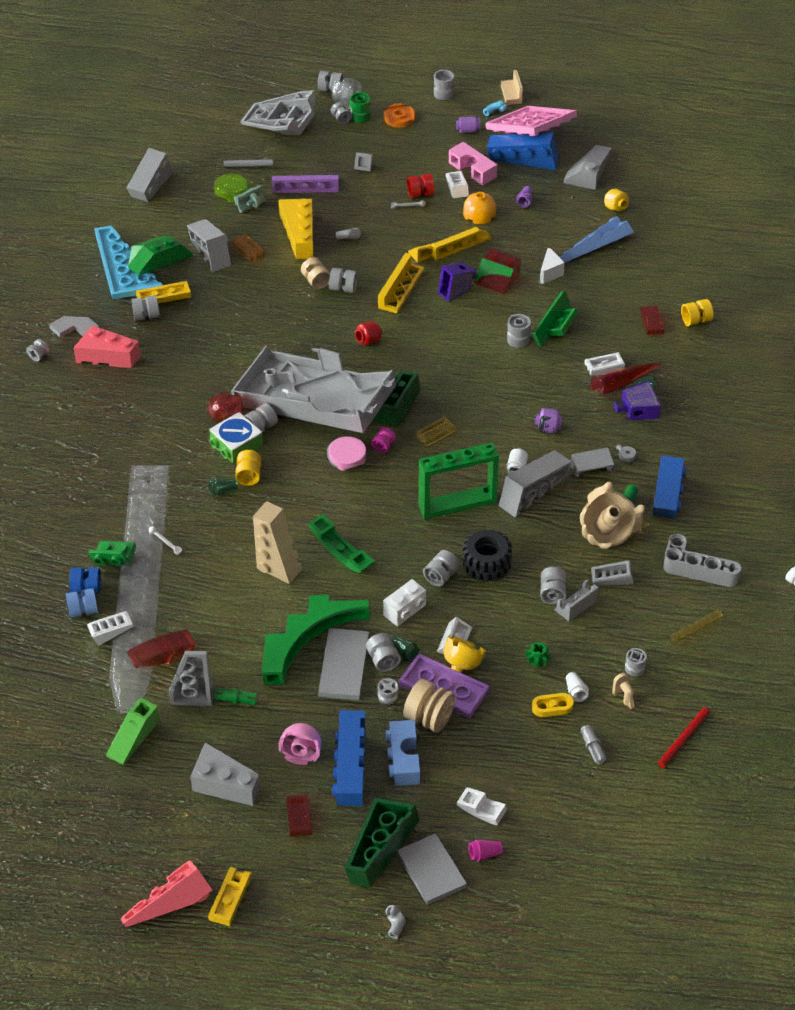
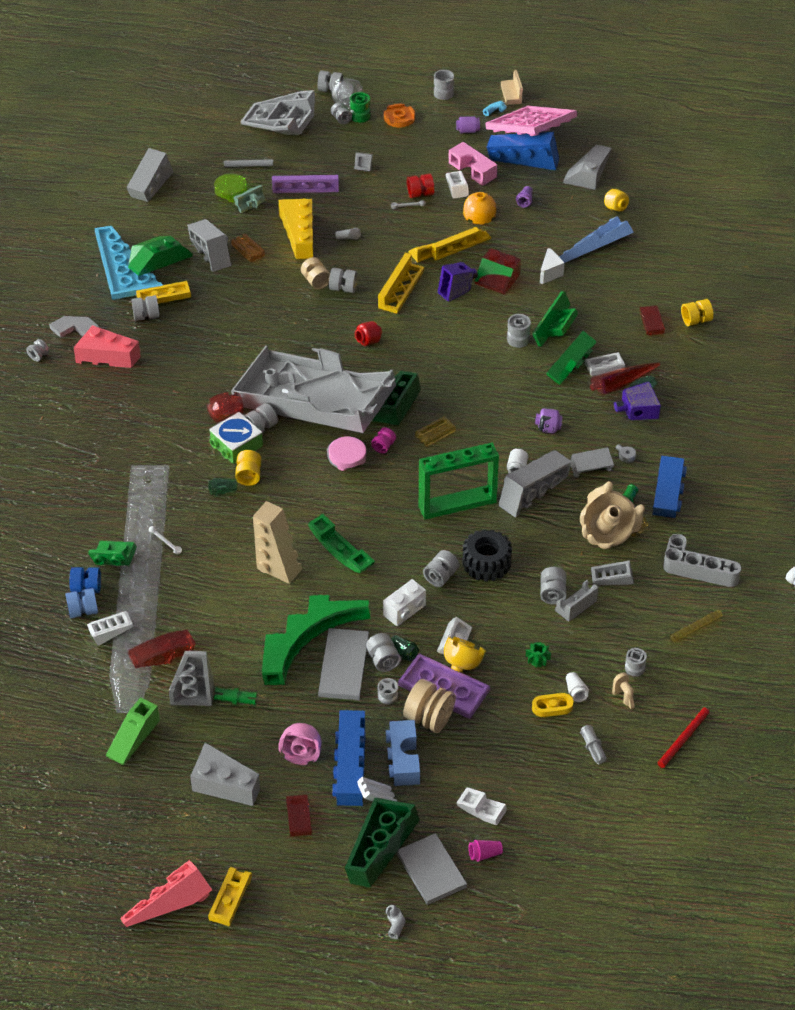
none -> white tile [357,777,397,801]
none -> green bracket [546,331,596,385]

